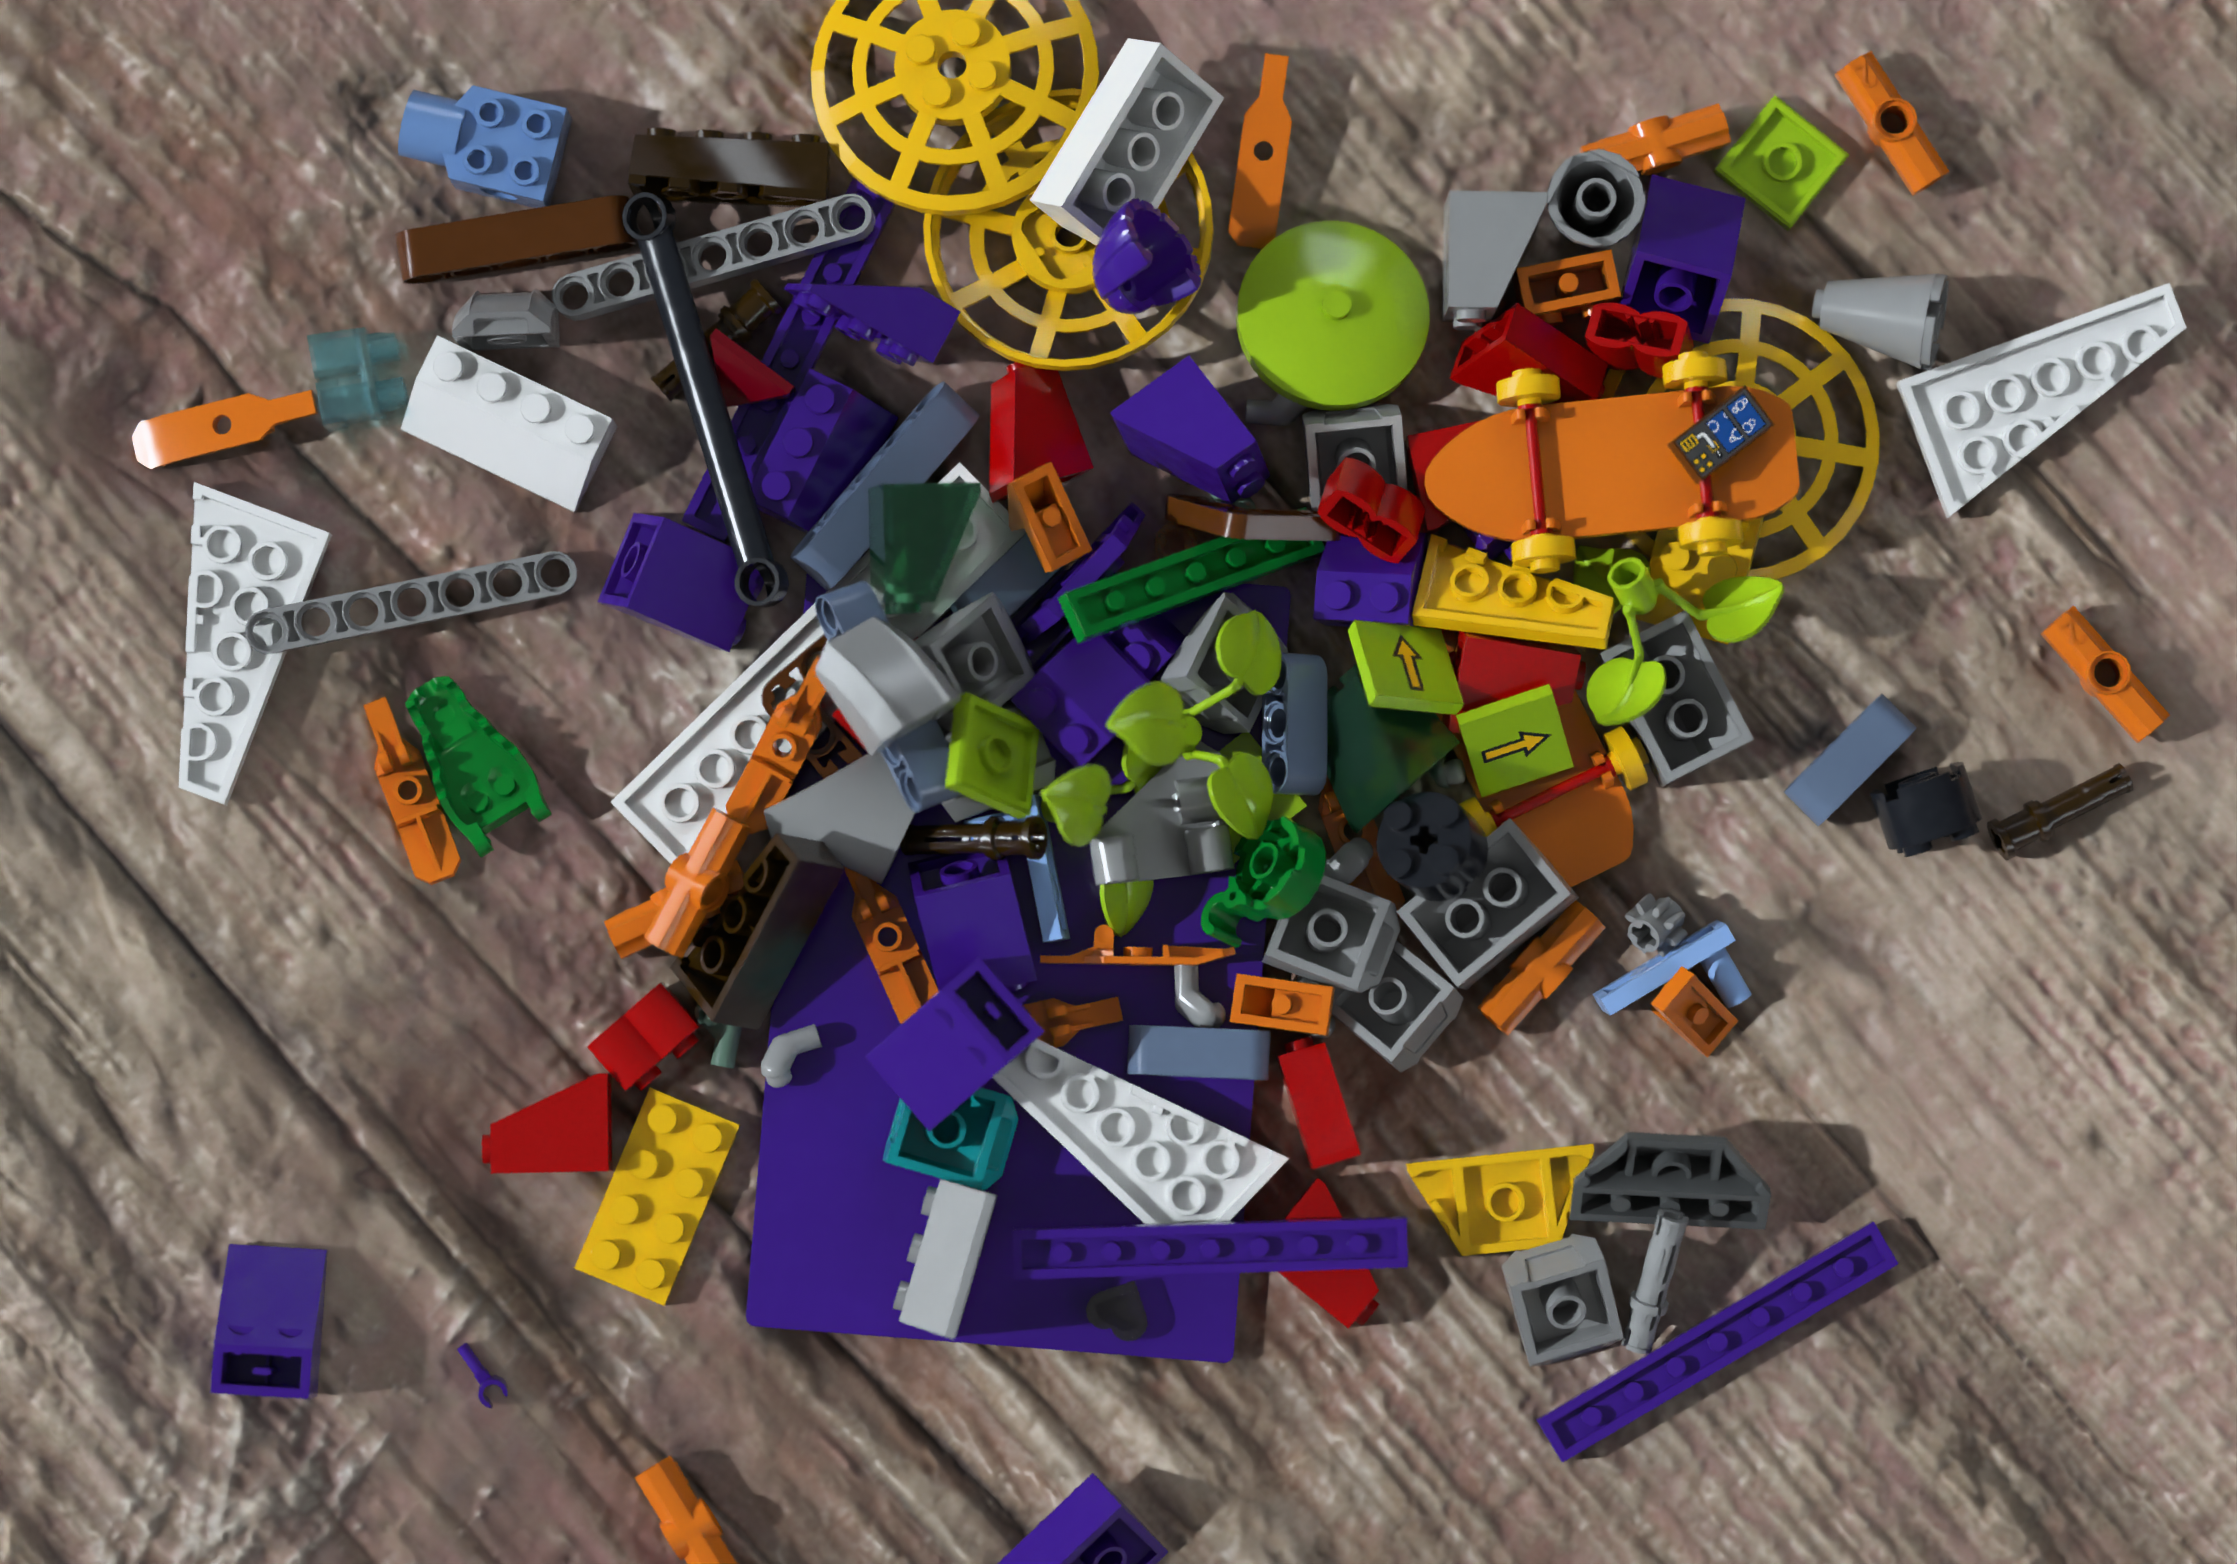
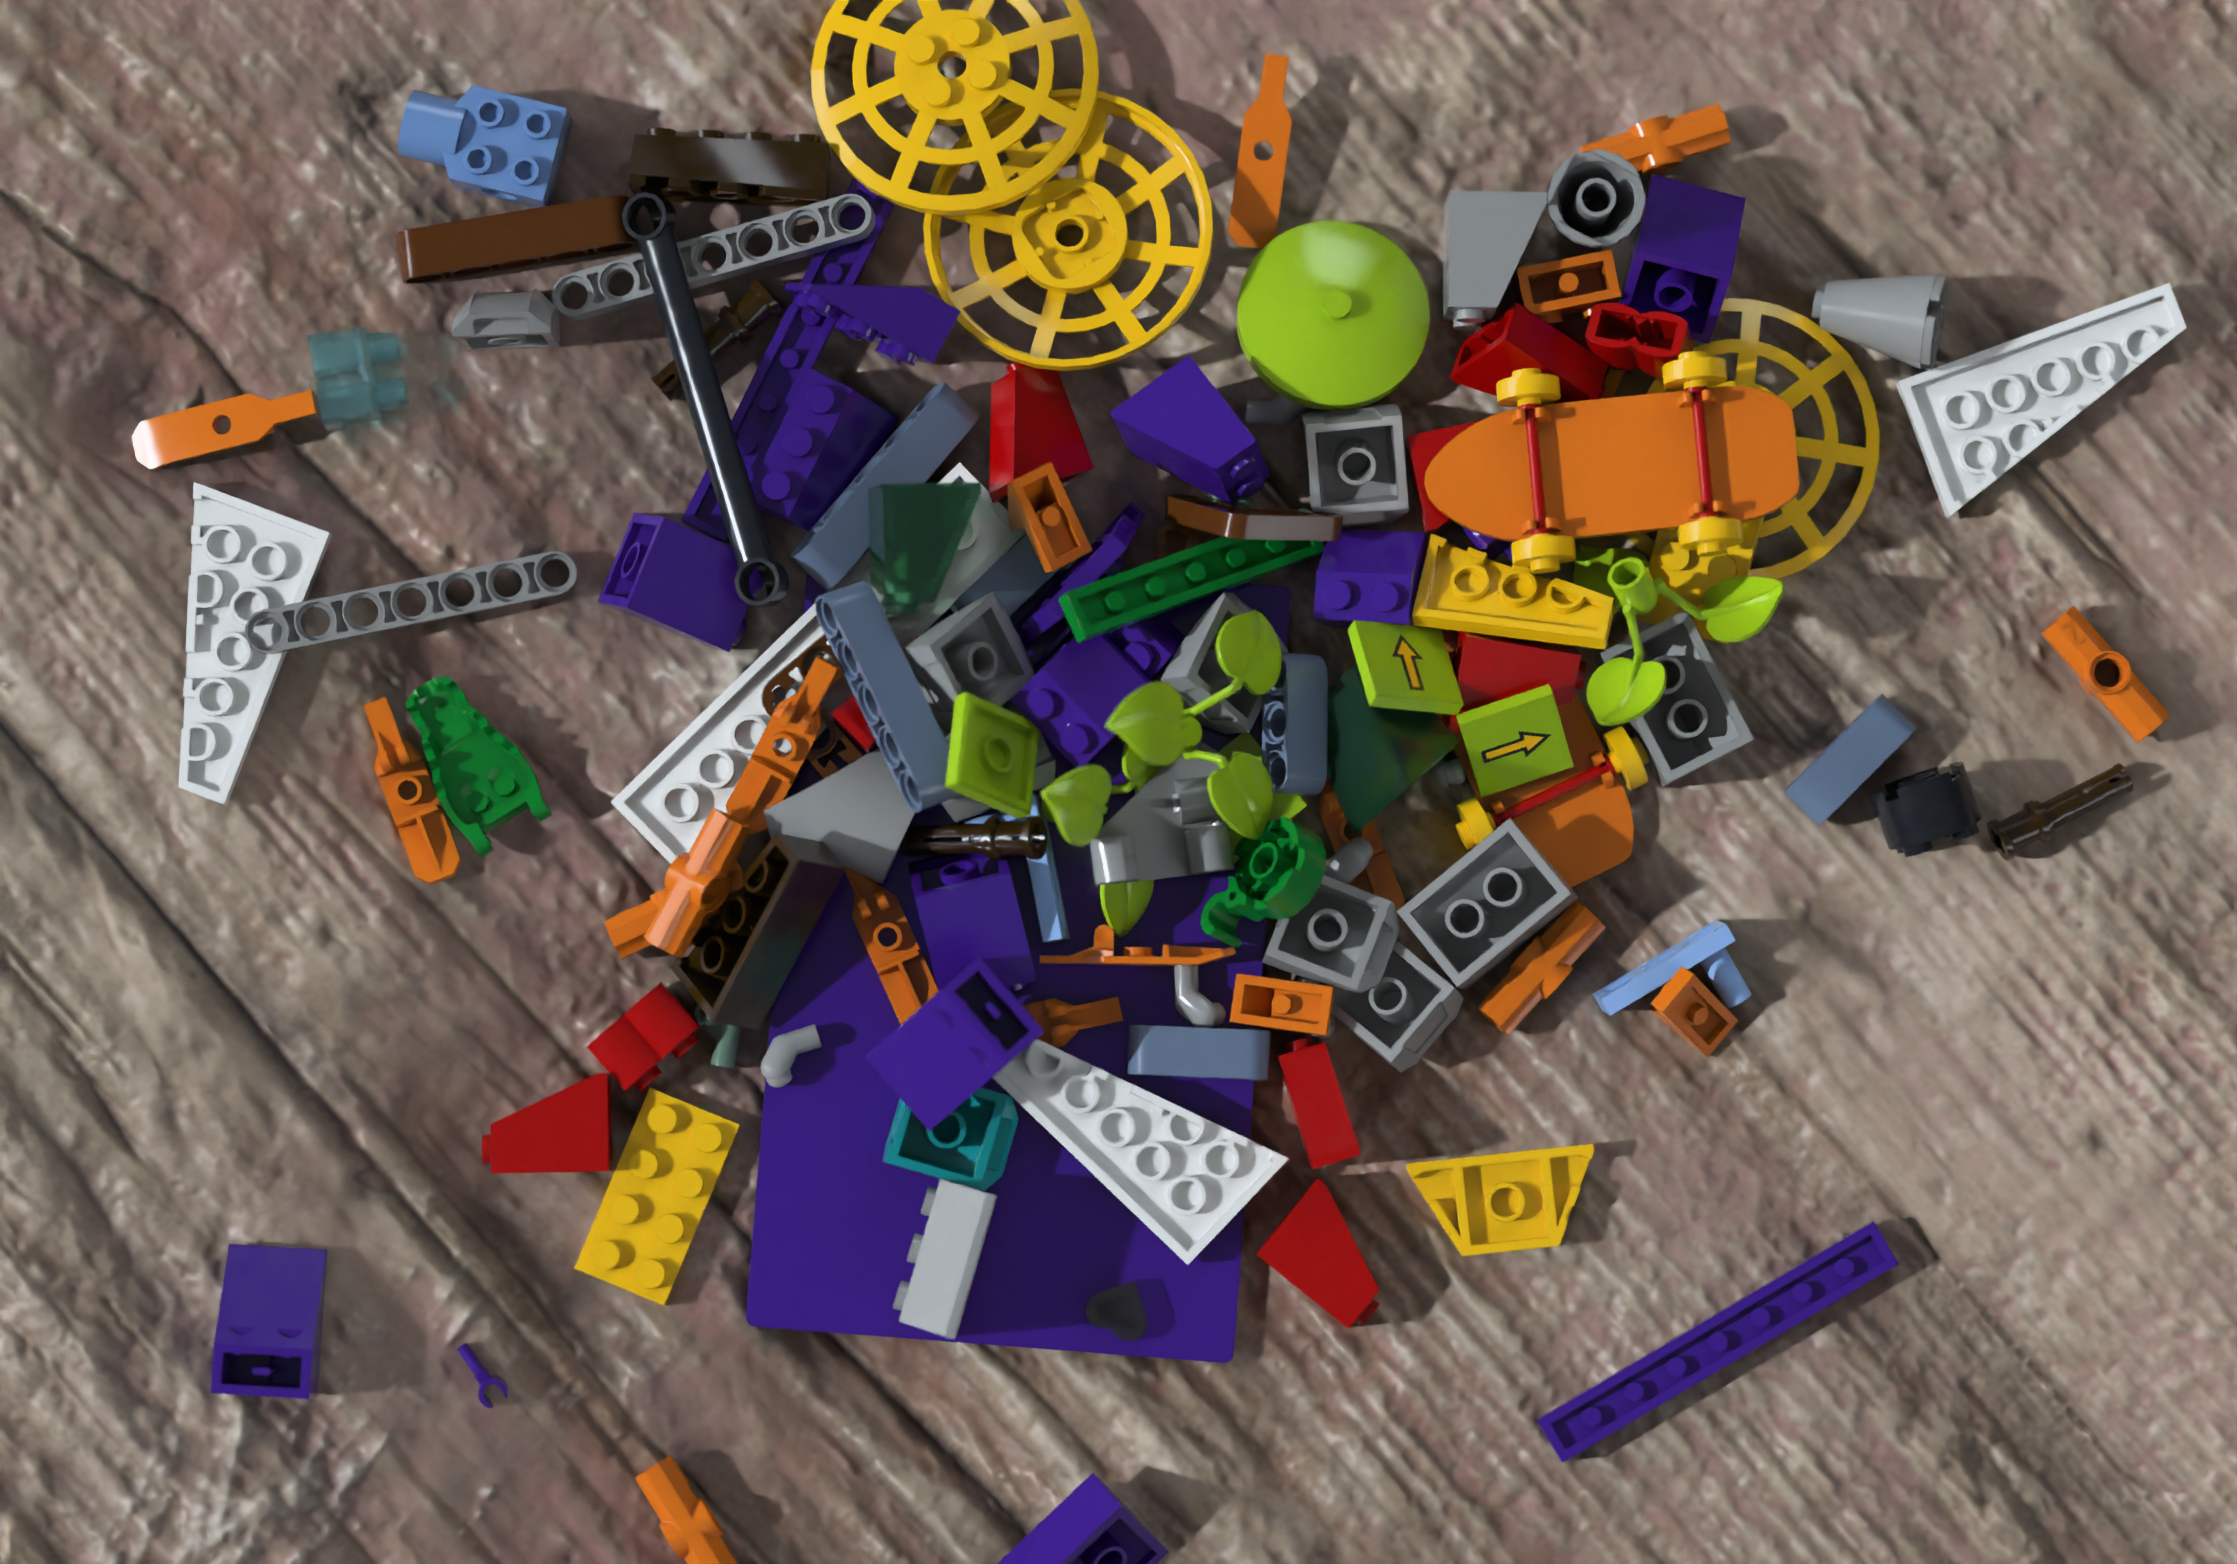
white slope [401,335,617,512] -> none
dark red slope [710,328,797,408] -> none
light grey slope [815,616,961,757] -> none
dark purple plate [1012,1216,1408,1280] -> none
white slope [1030,38,1224,246] -> none
dark purple hair [1093,199,1201,314] -> none
red brick [1317,457,1426,564] -> none
black brick [1377,792,1488,901] -> none
light grey slope [1502,1233,1624,1367] -> none
dark grey wedge [1569,1132,1771,1230] -> none
light grey pin [1621,1208,1689,1354] -> none
light grey gear [1625,893,1688,957] -> none
tile [1667,386,1774,484] -> none
lime tile [1713,95,1850,231] -> none
orange piece [1834,51,1950,196] -> none

